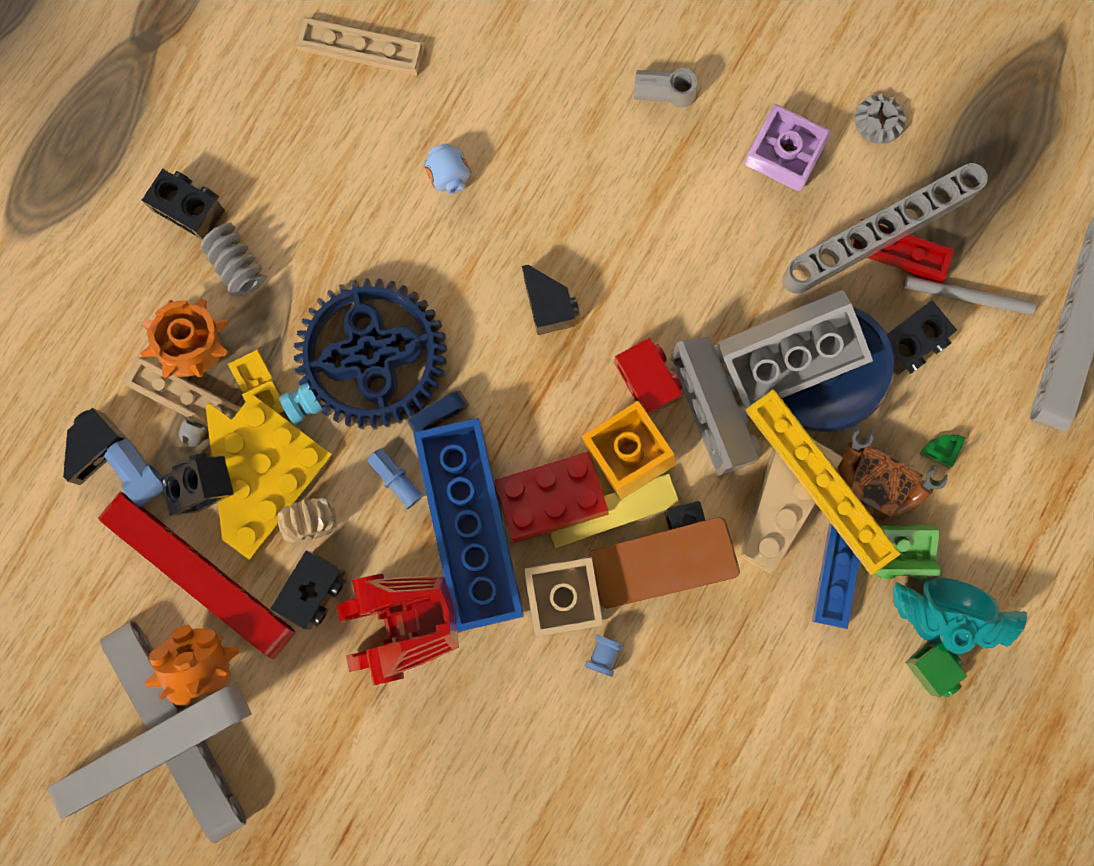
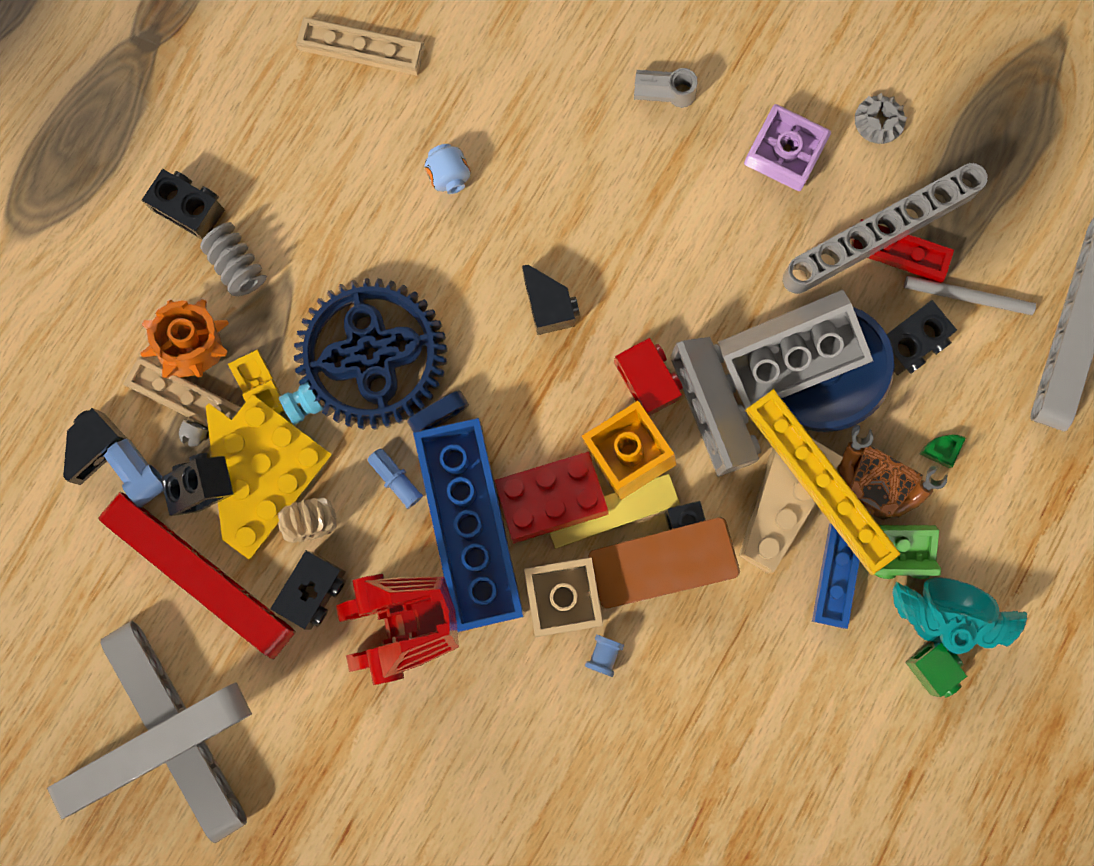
orange brick [145,625,239,705] -> none

